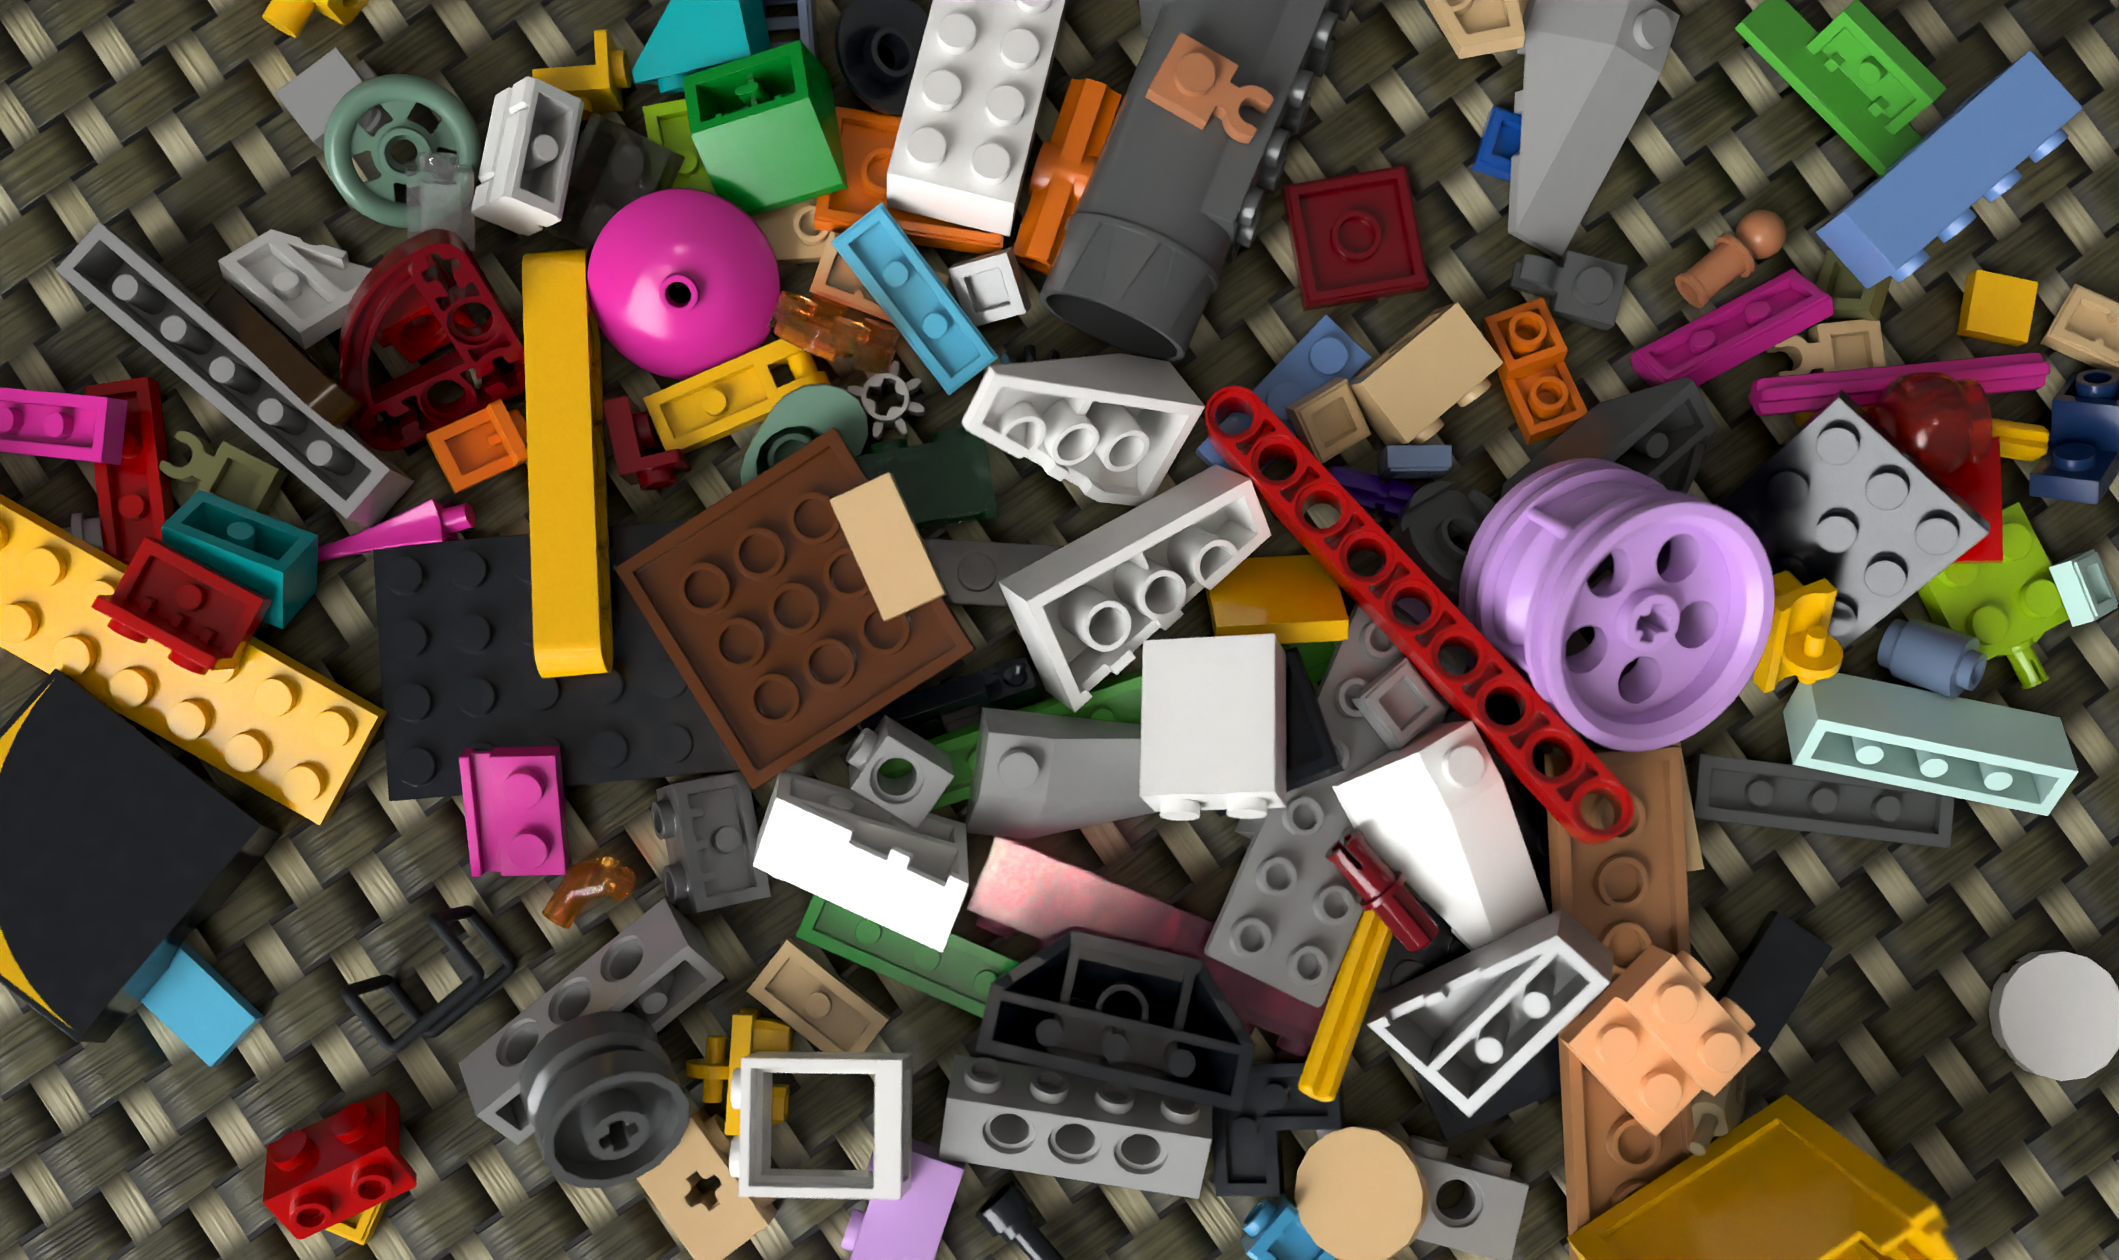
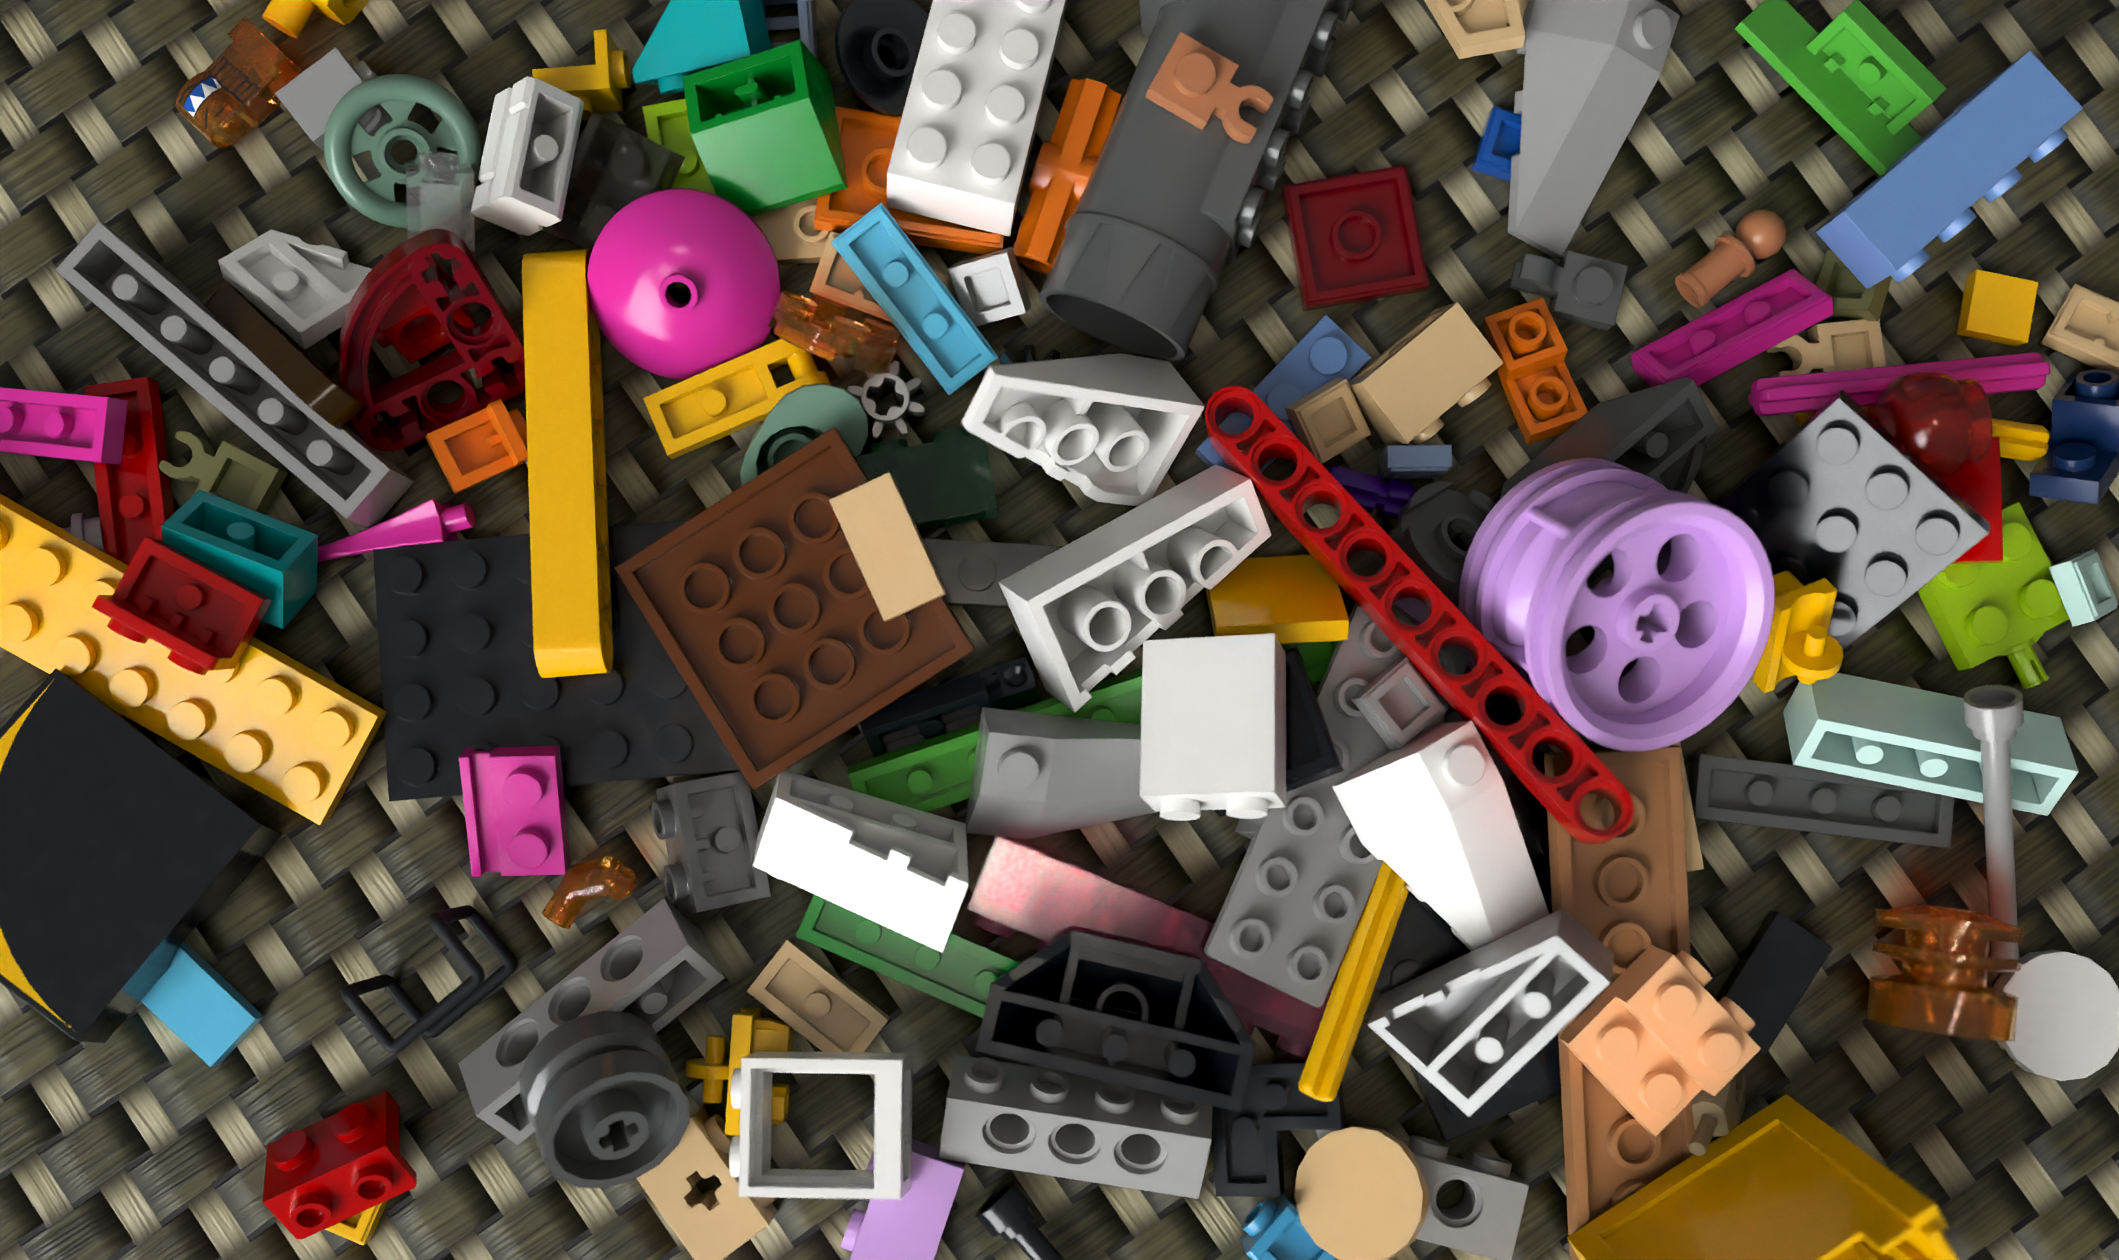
dark red bracket [602,395,692,491] -> none
light grey brick [846,715,954,829] -> none
dark red axle [1325,829,1439,952] -> none
sand blue brick [1877,618,1987,698] -> none
none -> clear orange leg [176,16,302,148]
none -> clear orange wheel [1867,903,2024,1041]
none -> light grey piece [1963,685,2024,971]

